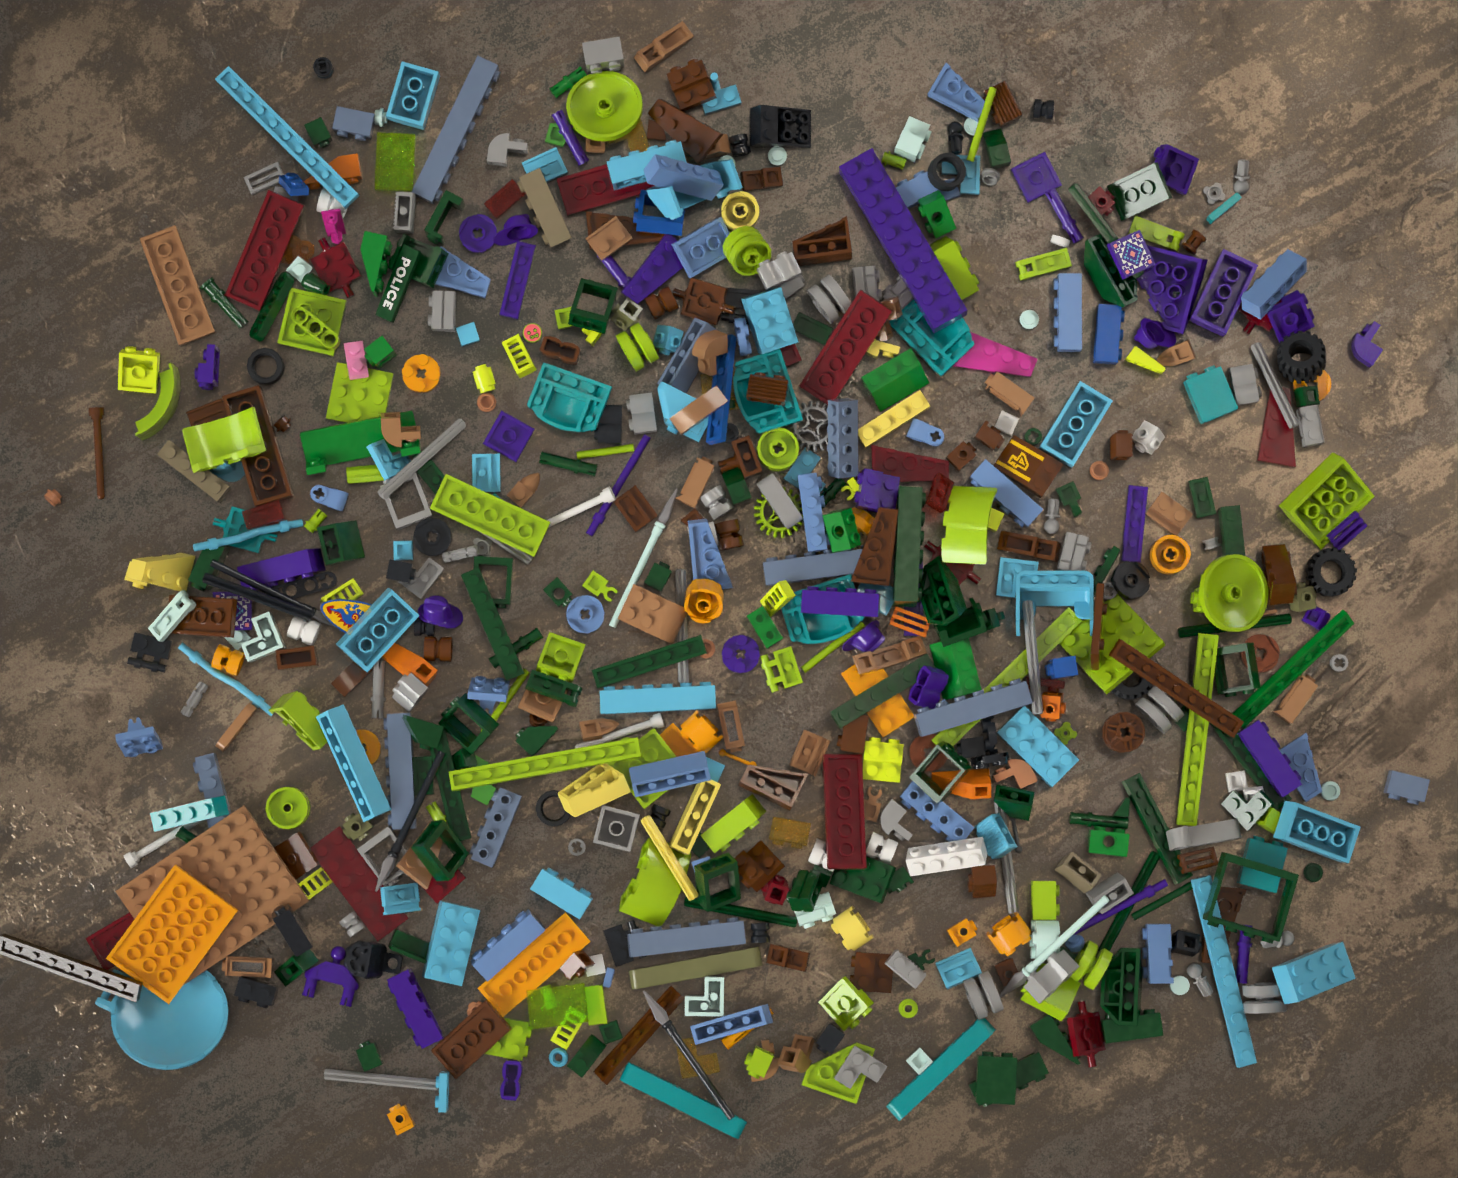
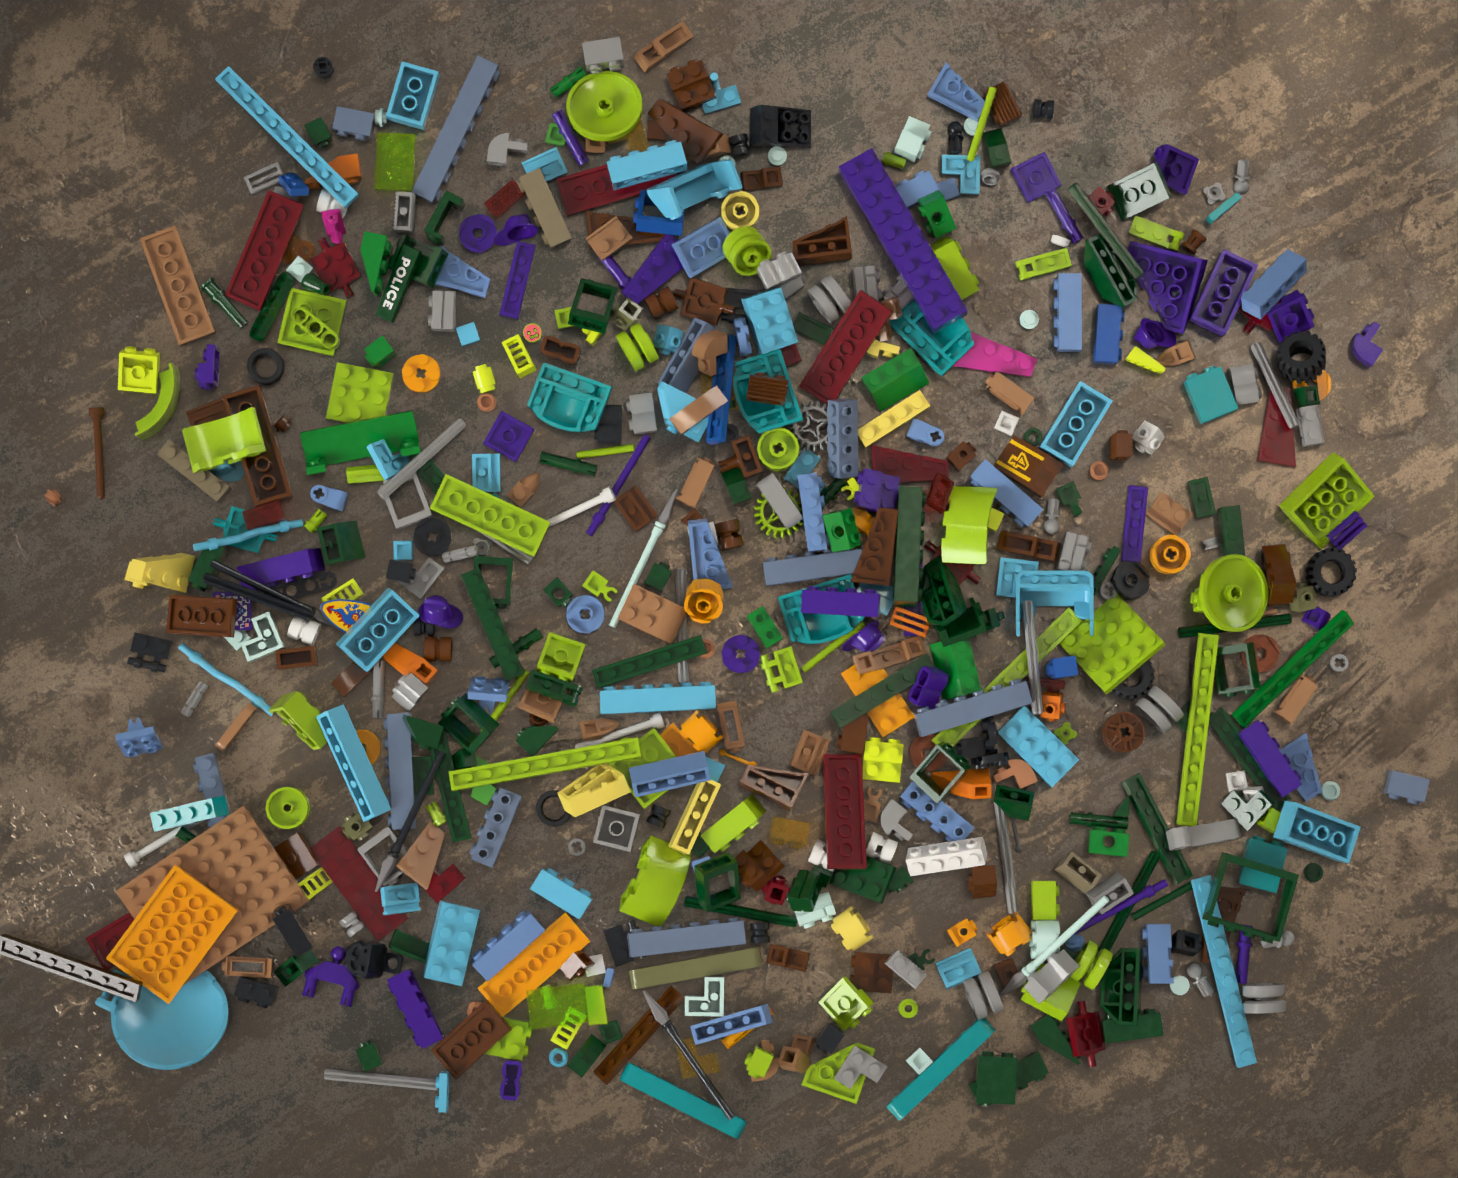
light aqua plate [148,590,196,642] -> none
light orange wheel [211,644,245,676] -> none
bright pink plate [344,341,369,380] -> none
medium nougat brick [381,412,421,447] -> none
light orange brick [387,1104,416,1135] -> none
dark green window [411,820,469,881] -> none
light yellow axle [641,815,699,901] -> none
medium blue brick [644,154,723,201] -> none
light grey wheel [700,485,735,521] -> none
neon yellow slope [760,580,796,617] -> none
black tyre [928,153,966,191] -> none
reddish brown brick [974,421,1005,451] -> none
medium azure brick [975,813,1017,859] -> none
reddish brown plate [1091,583,1107,670] -> none
dark purple tile [1107,230,1156,280] -> none
reddish brown plate [1109,639,1244,738] -> none
reddish brown tile [1177,846,1218,874] -> none
medium azure brick [1272,942,1355,1005] -> none

